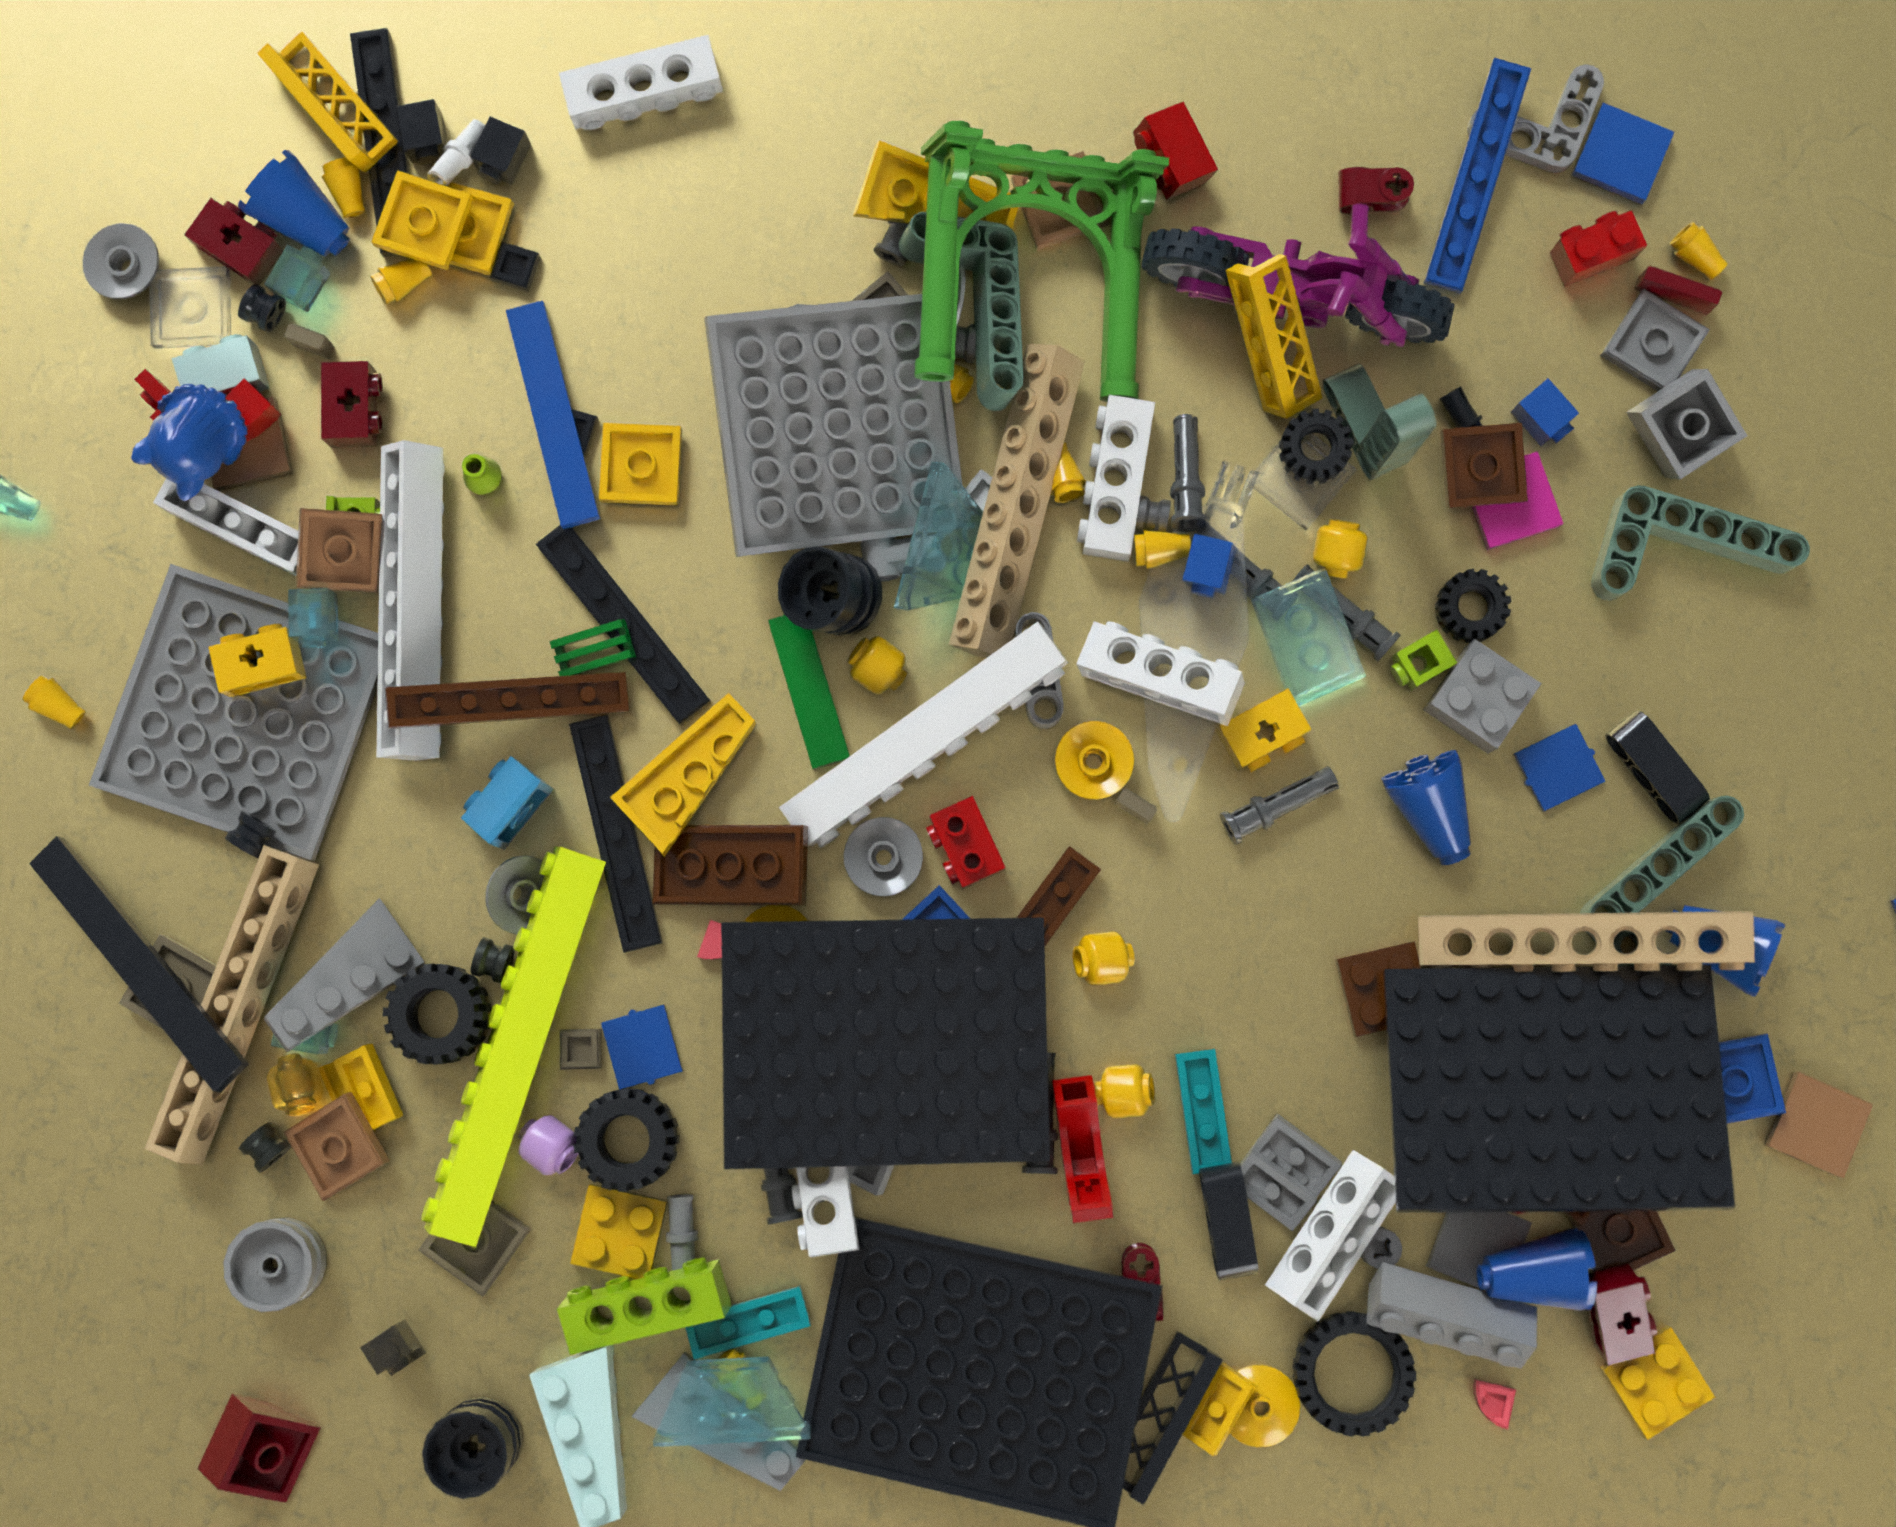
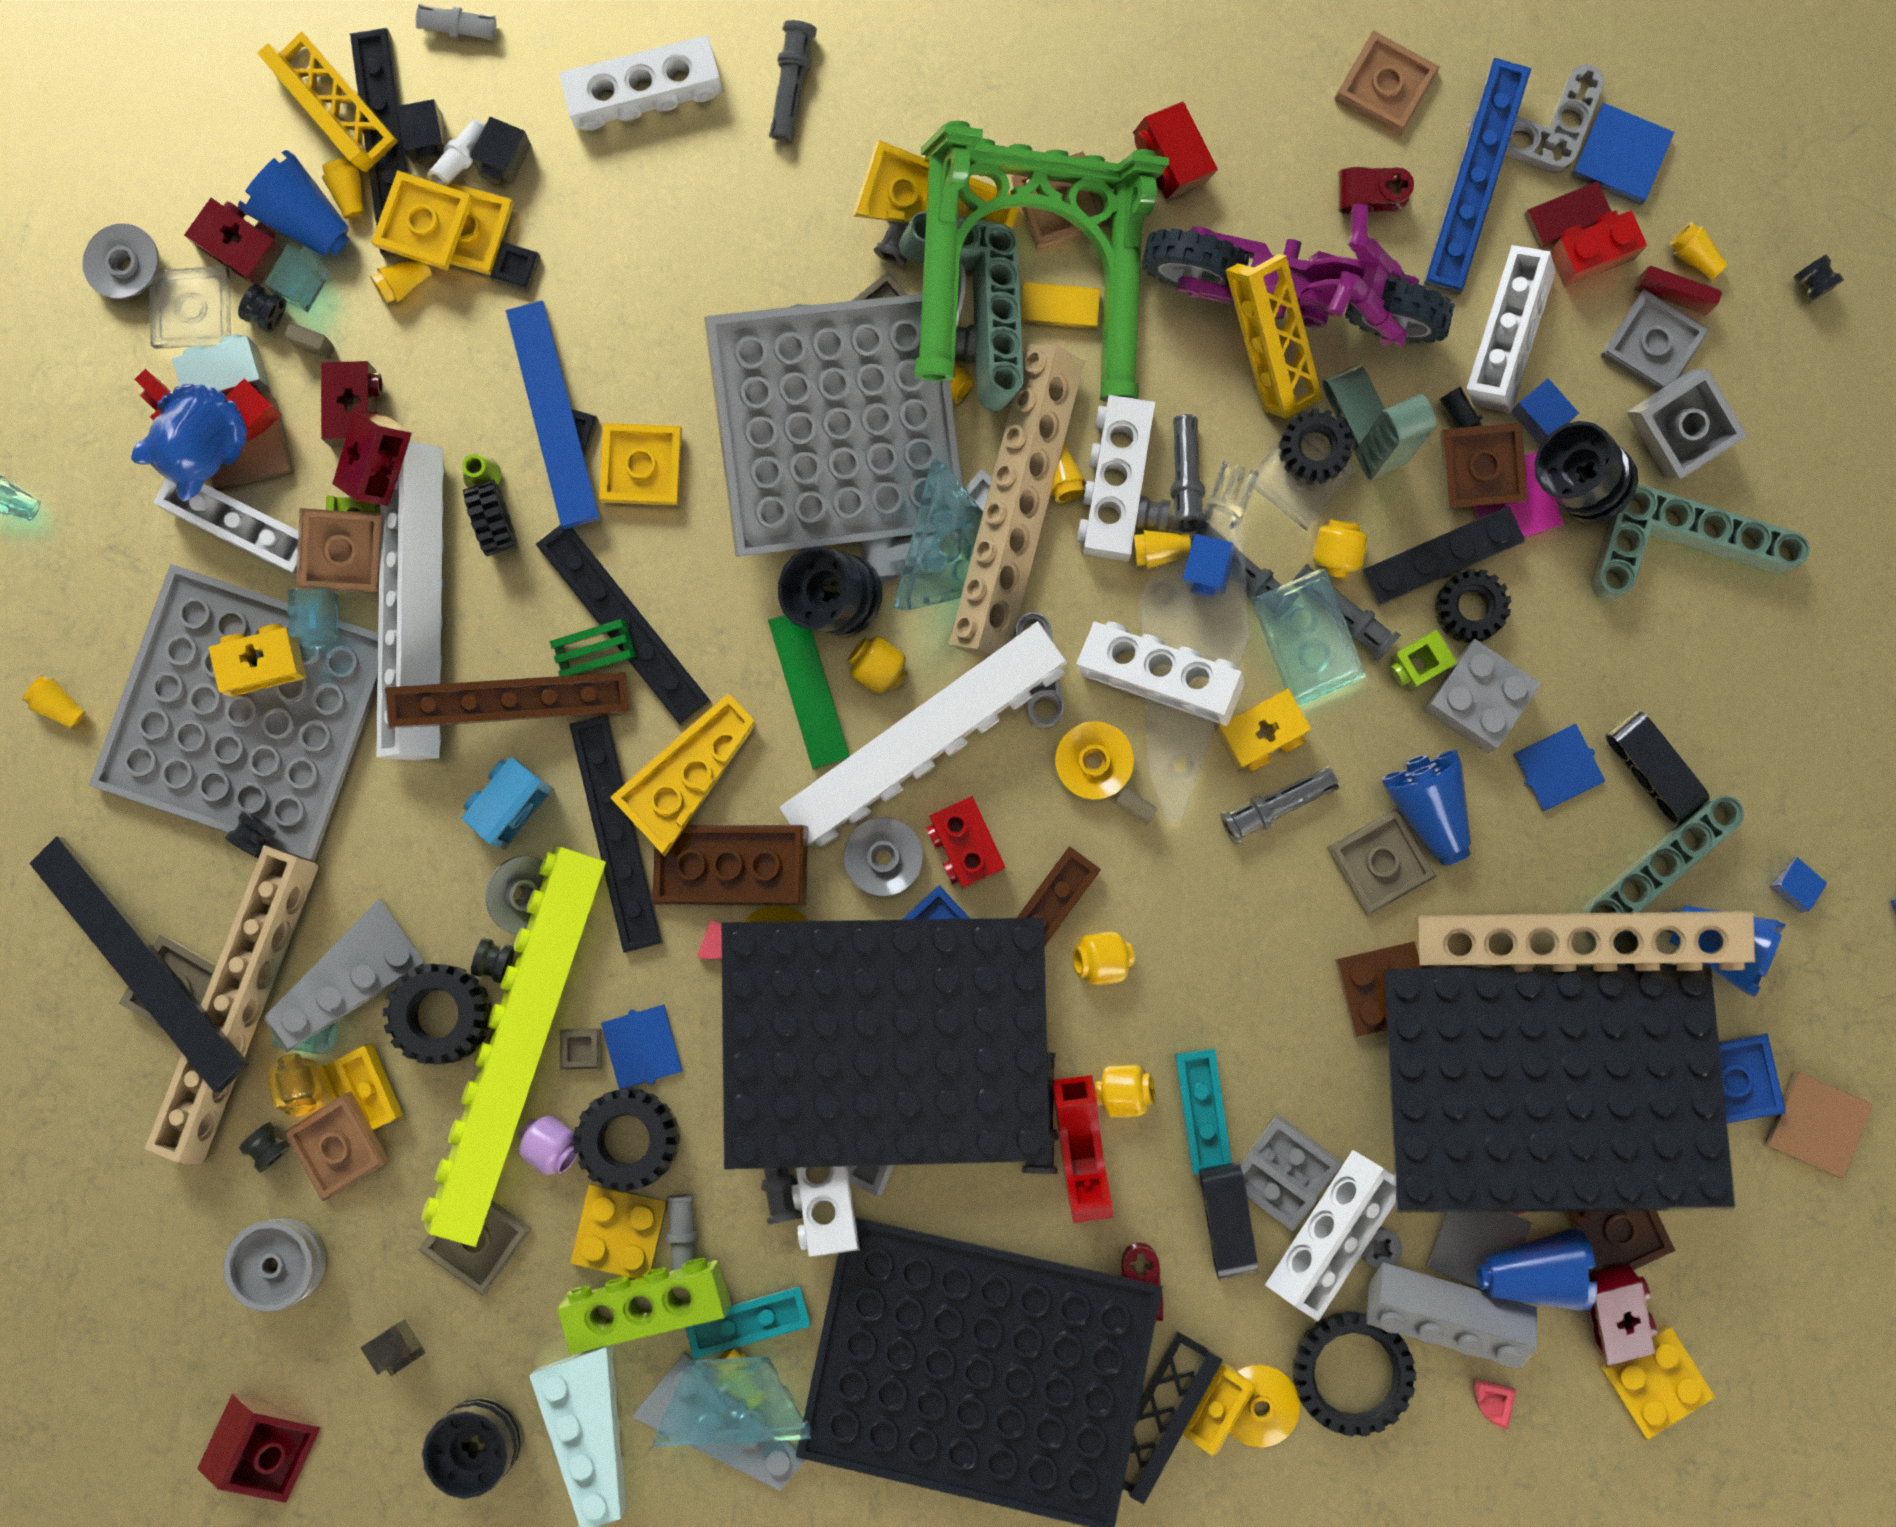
none -> dark red brick [332,410,412,506]
none -> light grey pin [415,3,497,41]
none -> black tyre [463,480,517,557]
none -> dark grey pin [769,20,817,142]
none -> yellow tile [1021,282,1100,330]
none -> dark tan tile [1327,808,1437,916]
none -> medium nougat tile [1334,30,1440,135]
none -> black plate [1363,506,1525,606]
none -> white brick [1467,245,1556,413]
none -> dark red tile [1525,181,1612,248]
none -> black wheel [1534,421,1638,523]
none -> blue slope [1770,857,1827,913]
none -> black wheel [1793,254,1844,303]

